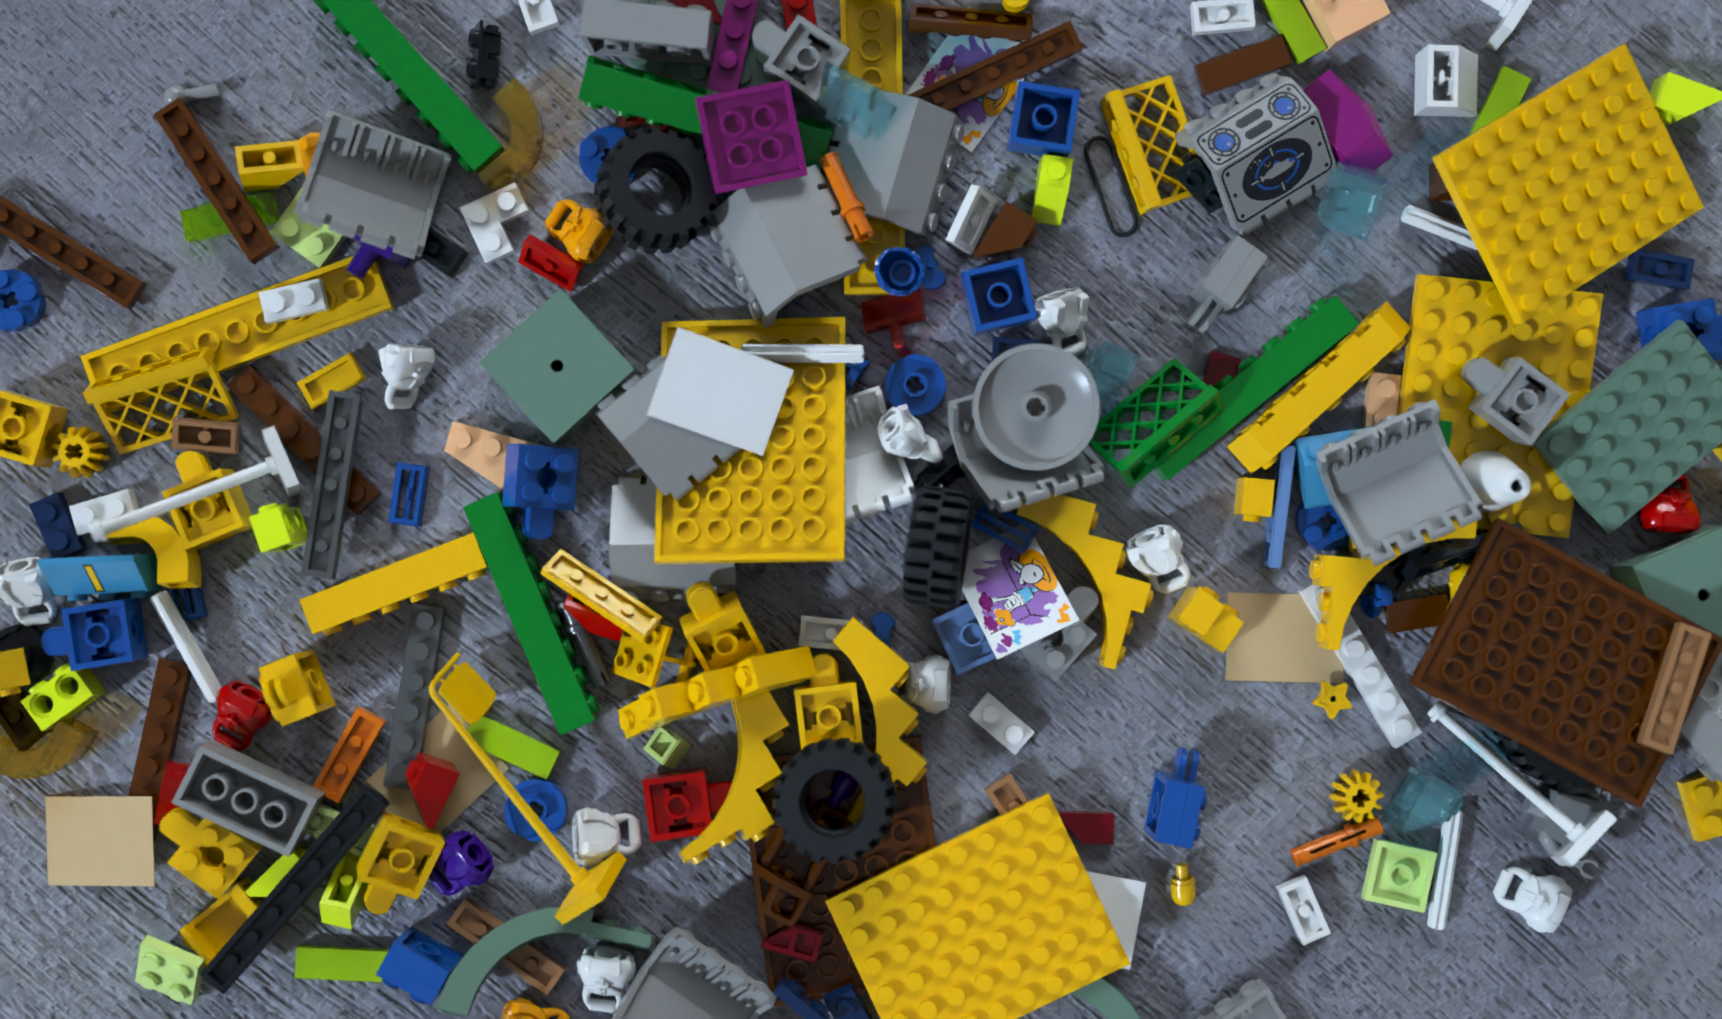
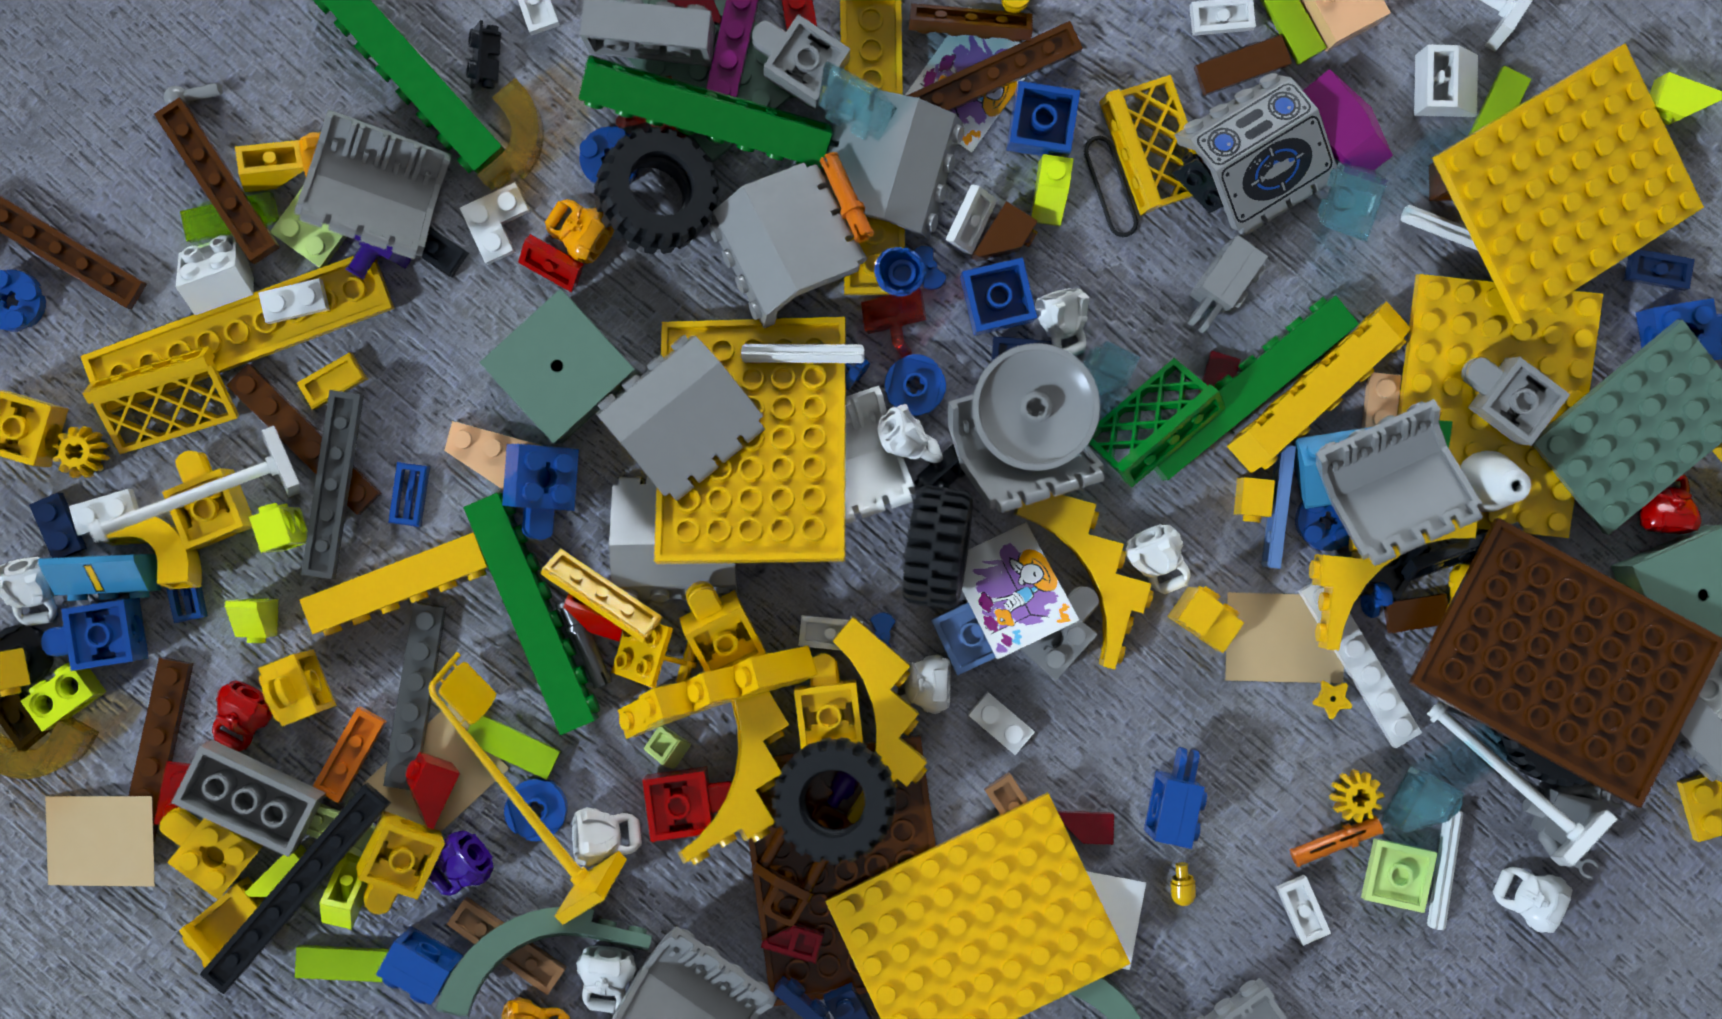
yellowish green plate [135,934,205,1006] -> none
white axle [150,590,222,703] -> none
medium nougat brick [171,417,242,454] -> none
white piece [379,343,436,409] -> none
white sticker [647,327,794,456] -> none
magenta plate [694,80,808,194] -> none
blue tile [971,500,1039,554] -> none
medium nougat plate [1636,622,1712,755] -> none
none -> white slope [176,234,254,316]
none -> neon yellow slope [225,598,279,643]

